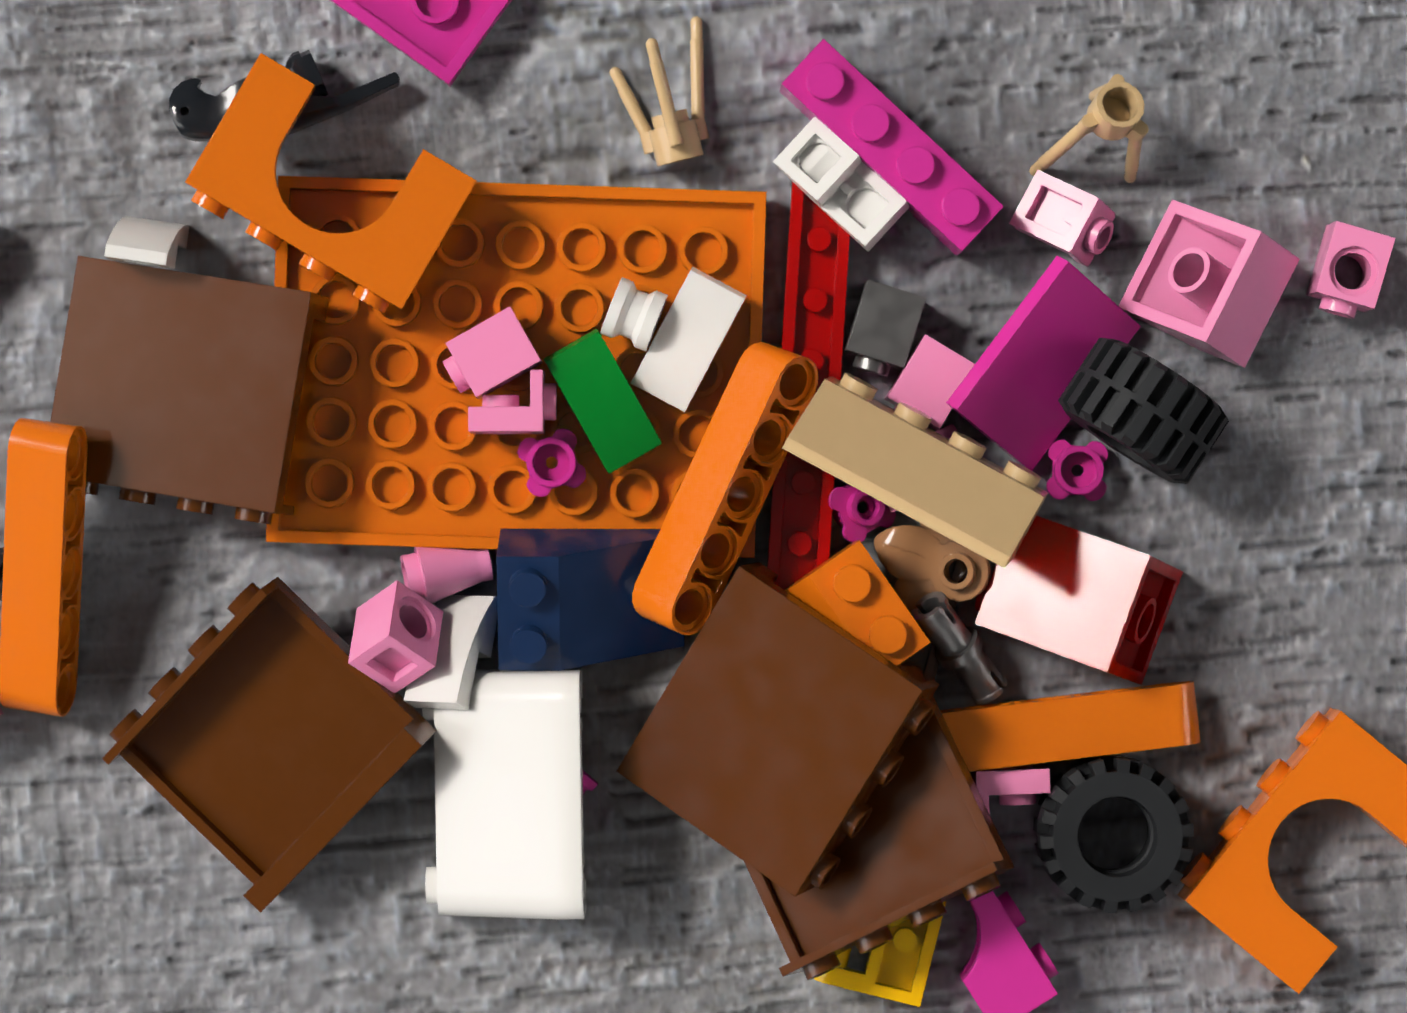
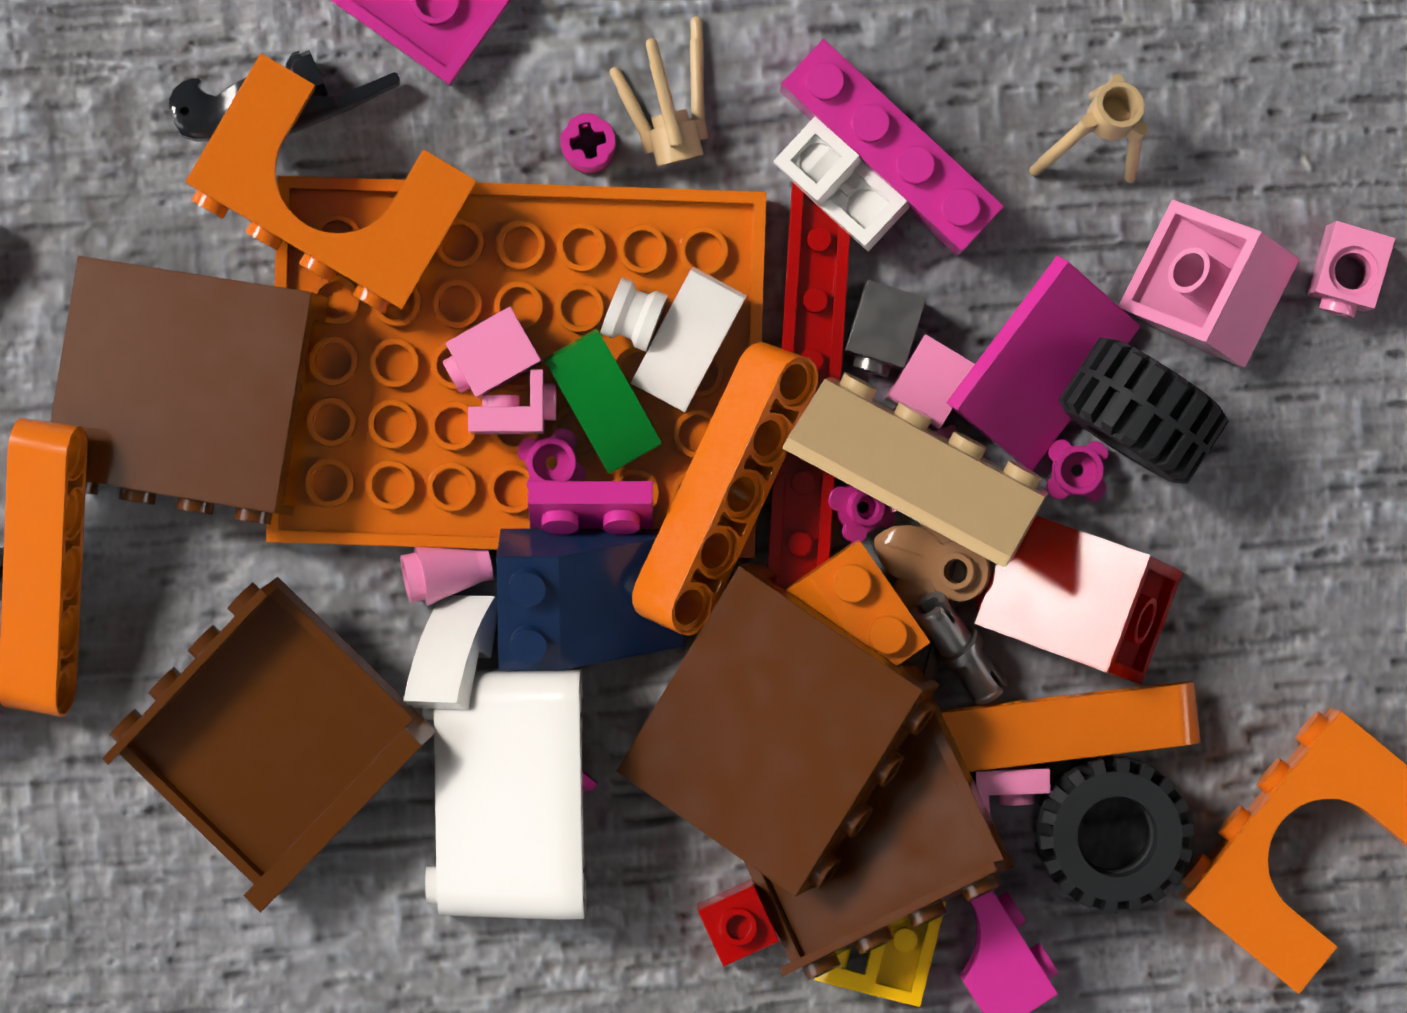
white slope [104,216,190,269] -> none
bright pink brick [348,580,443,694] -> none
bracket [1009,170,1116,267] -> none
none -> dark pink plate [528,481,653,535]
none -> dark pink bush [561,113,616,173]
none -> red brick [697,878,779,967]

